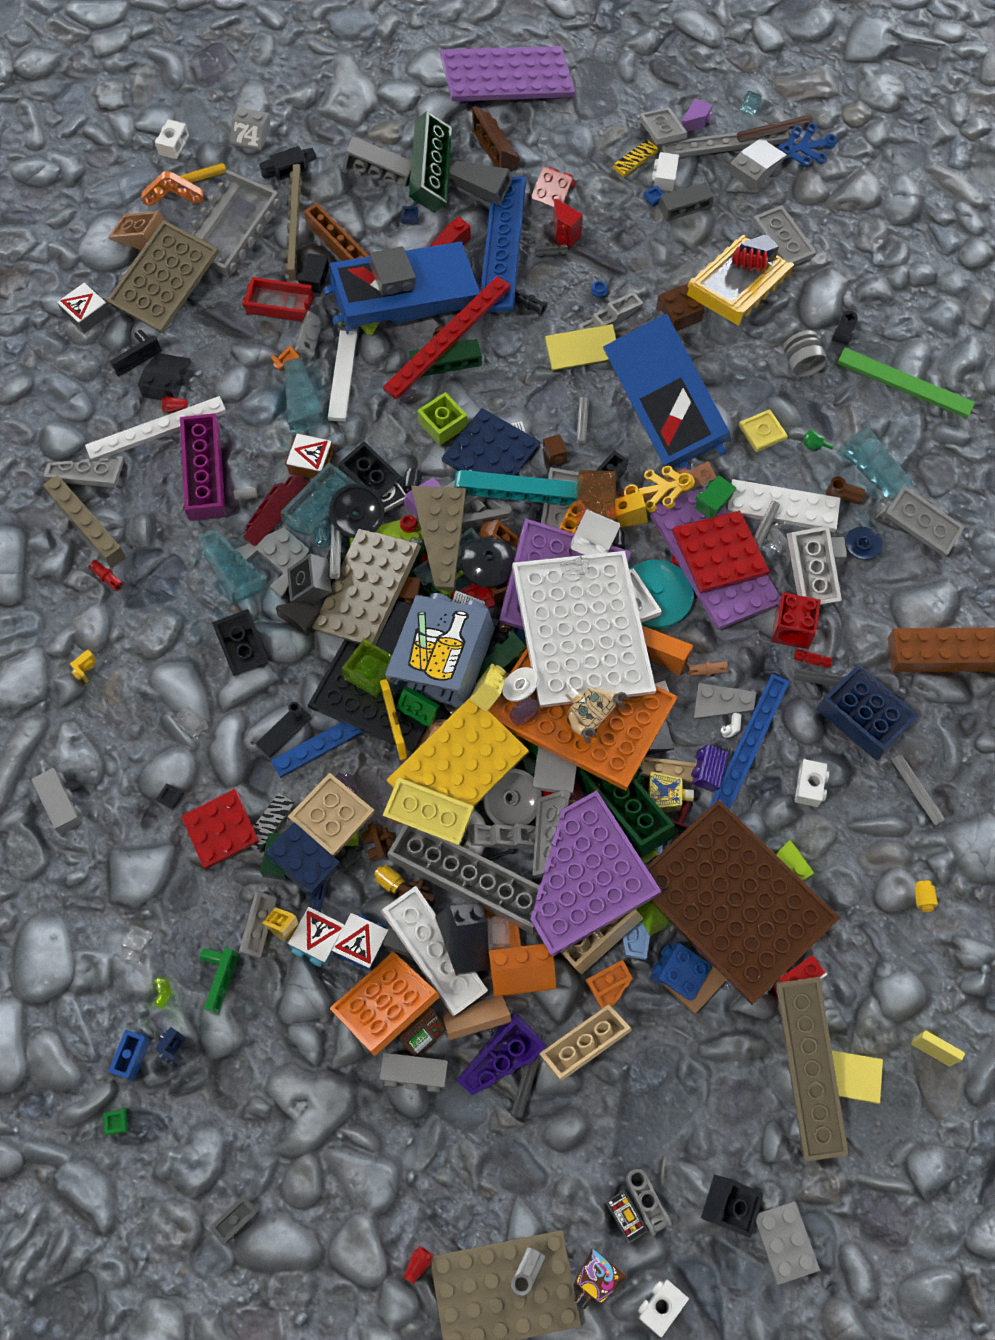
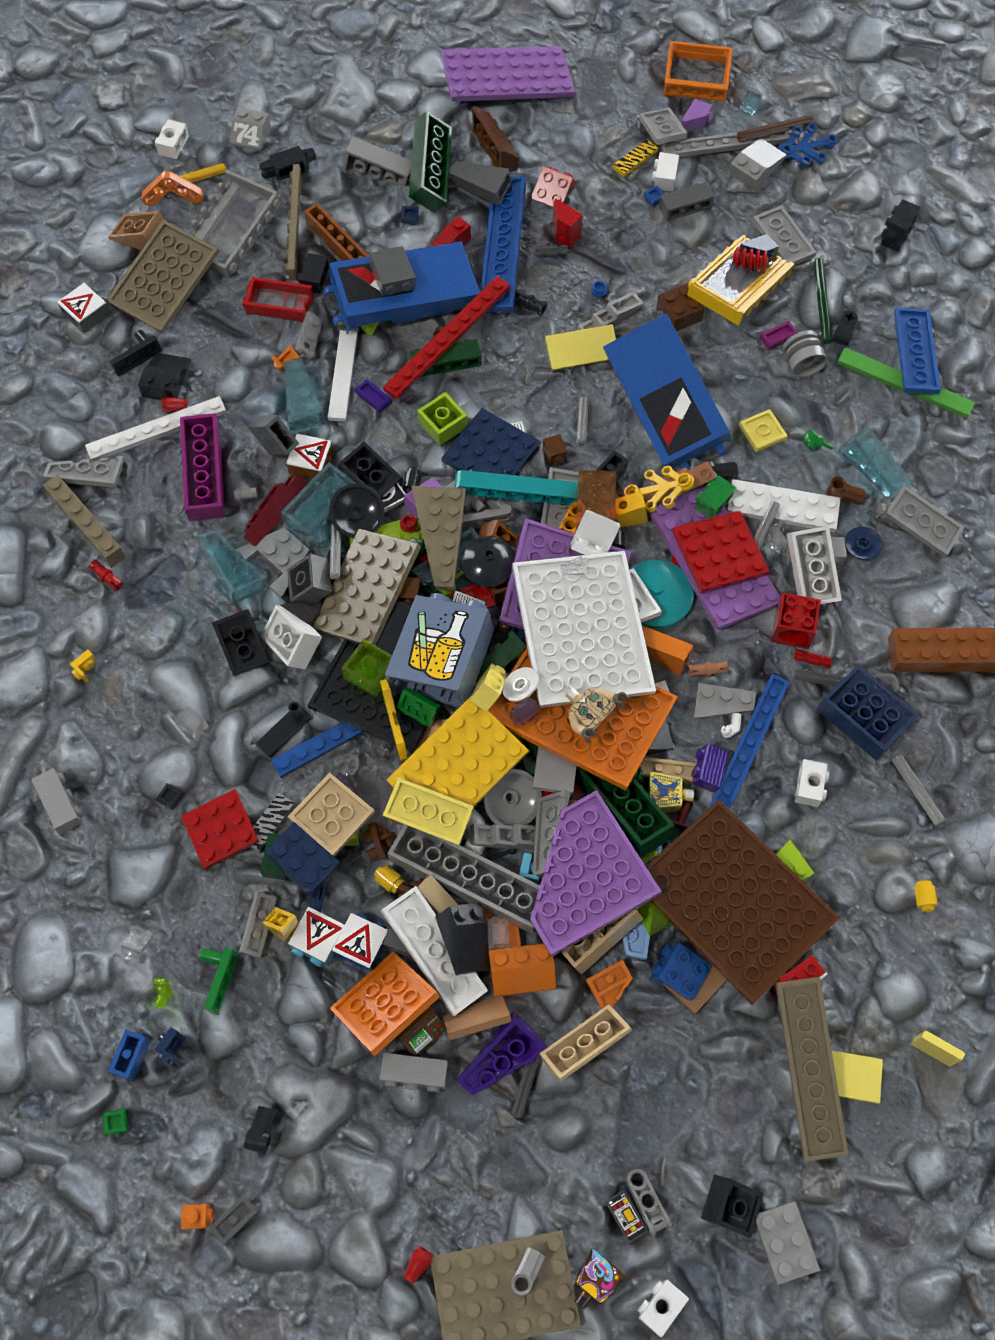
none -> orange bracket [181,1204,213,1230]
none -> black piece [244,1106,277,1154]
none -> dark grey brick [248,415,300,455]
none -> white slope [260,604,322,669]
none -> dark purple tile [354,379,392,413]
none -> tan tile [417,875,458,915]
none -> medium azure bracket [519,853,540,885]
none -> orange window [663,41,732,102]
none -> black piece [704,461,738,485]
none -> magenta tile [760,321,798,350]
none -> dark green axle [814,258,832,344]
none -> black brick [880,199,921,252]
none -> blue plate [894,308,941,394]

